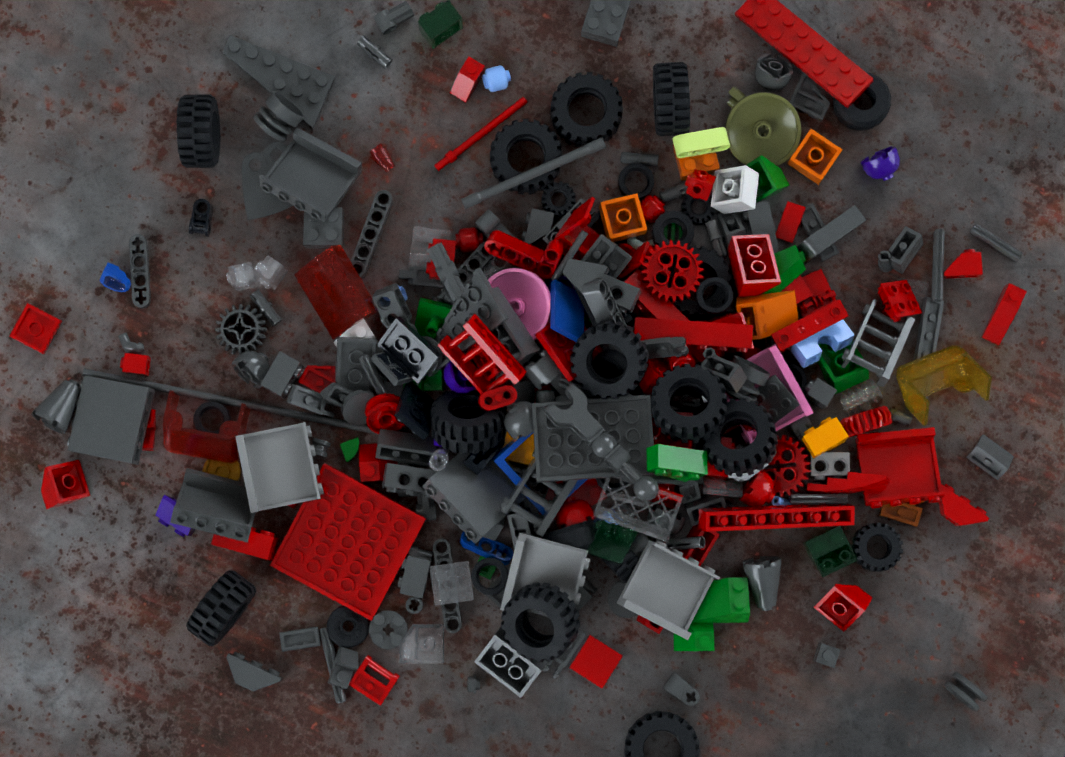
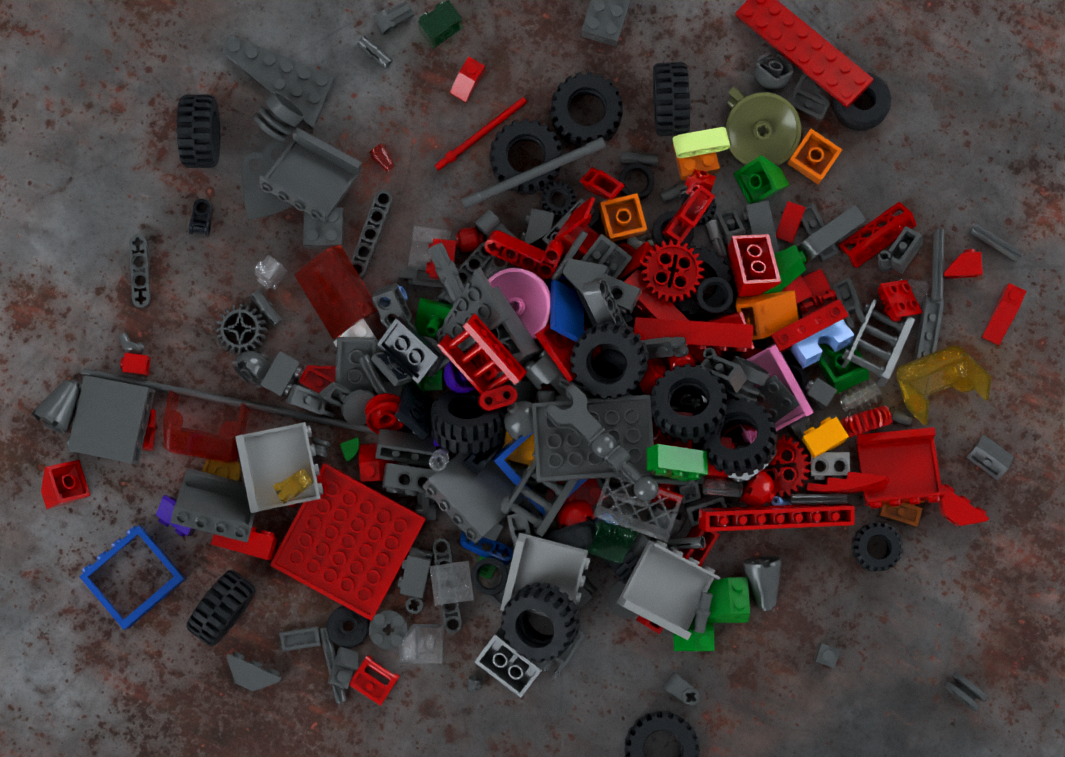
red plate [9,303,62,354] -> none
blue rock [100,262,131,292] -> none
black tyre [193,402,231,438] -> none
clear brick [226,262,260,291] -> none
light blue head [482,65,511,92] -> none
red tile [569,635,623,688] -> none
red head [640,195,665,223] -> none
white brick [711,165,759,214] -> none
clear green slope [803,526,858,578] -> none
red slope [813,584,872,632] -> none
dark purple cylinder [860,146,900,181] -> none
none -> blue window [79,526,187,630]
none -> clear yellow leg [272,469,313,504]
none -> red slope [580,167,625,200]
none -> red slope [662,185,715,244]
none -> dark grey pin [693,592,713,633]
none -> dark grey hinge [833,277,866,328]
none -> red fence [838,202,917,268]

